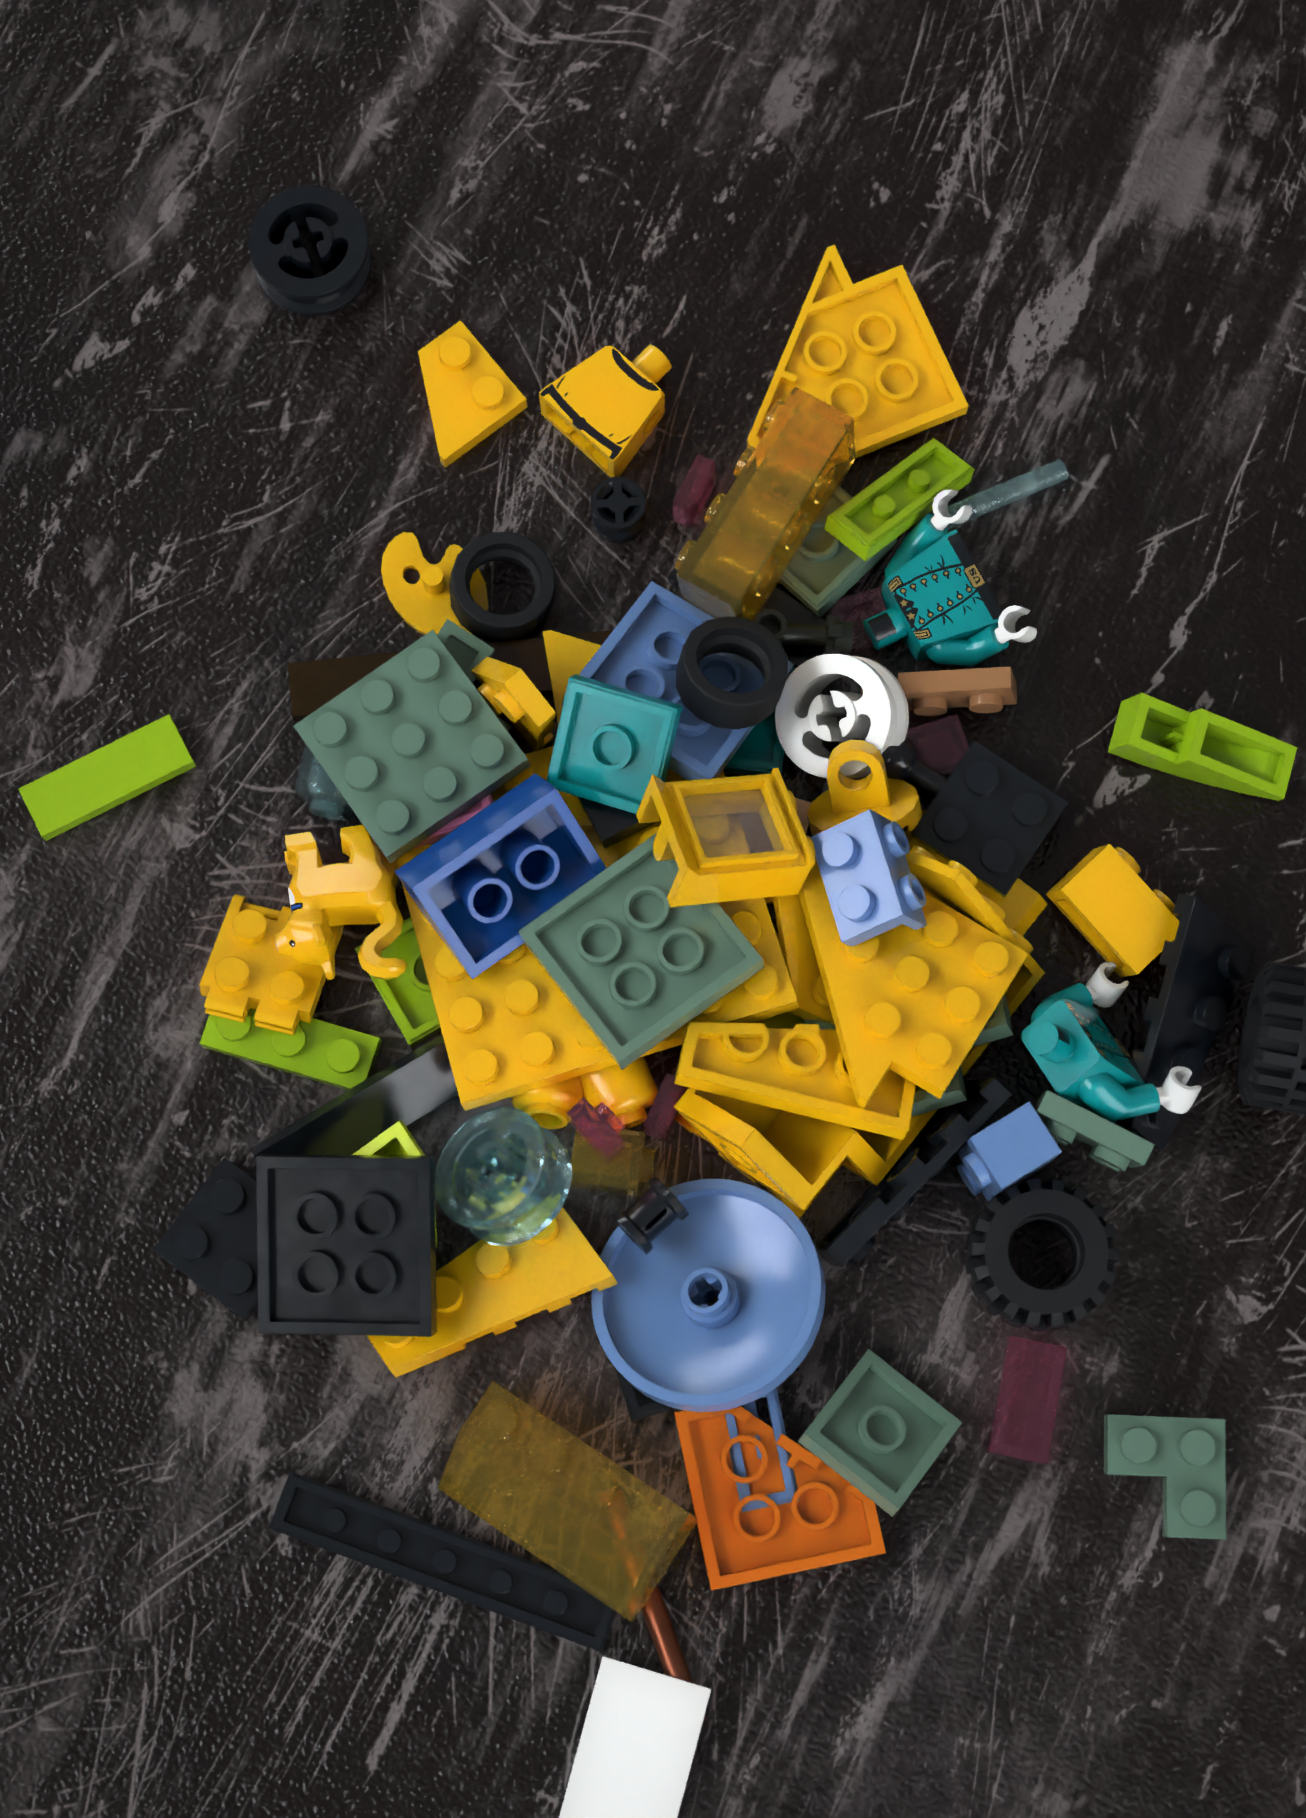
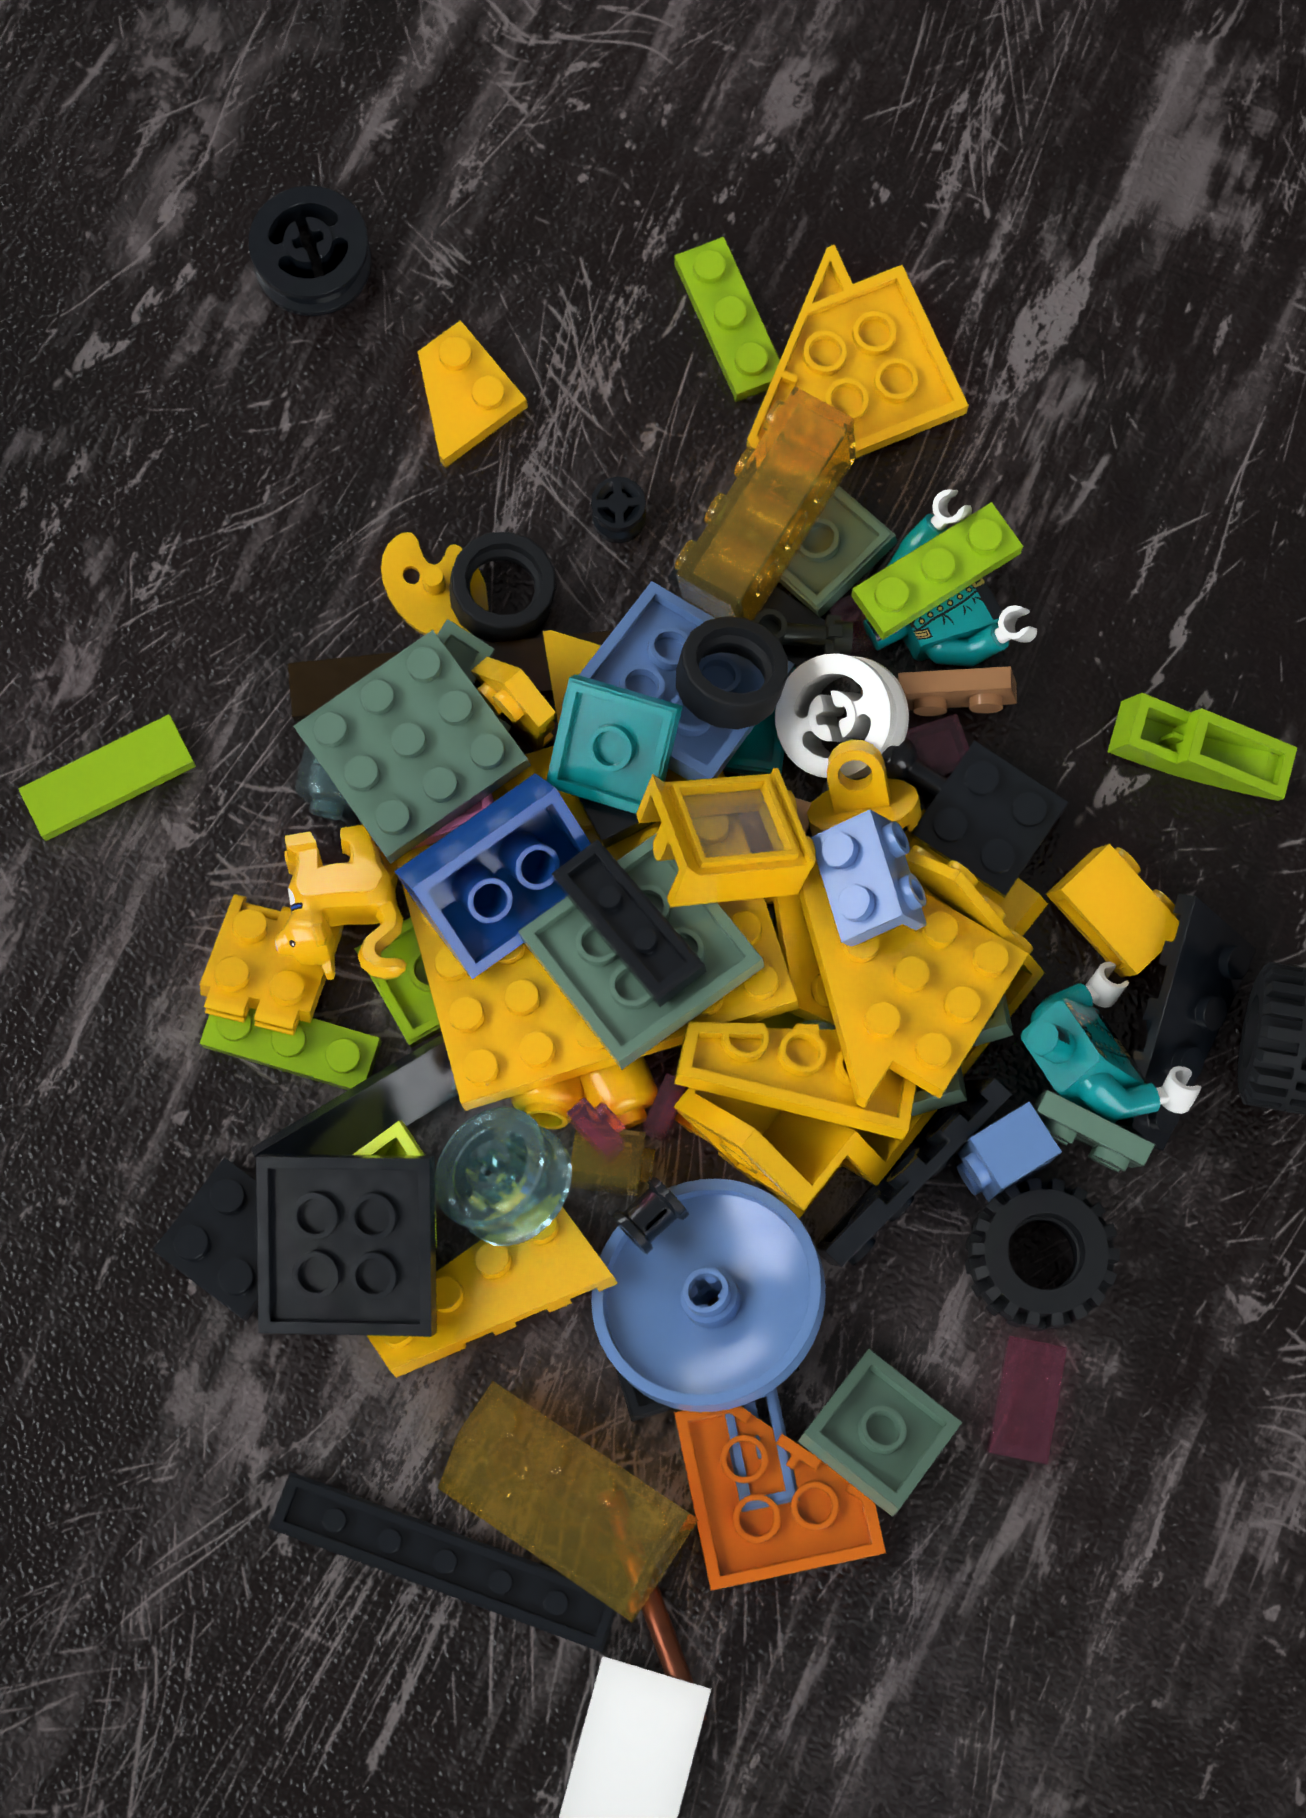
yellow torso [539,344,672,478] -> none
clear pink tile [673,454,716,528] -> none
lime tile [824,438,975,561] -> none
clear light blue bar [912,459,1068,530] -> none
sand green plate [1104,1414,1226,1540] -> none
none -> black tile [552,839,707,1007]
none -> lime plate [674,237,780,402]
none -> lime plate [851,502,1023,640]

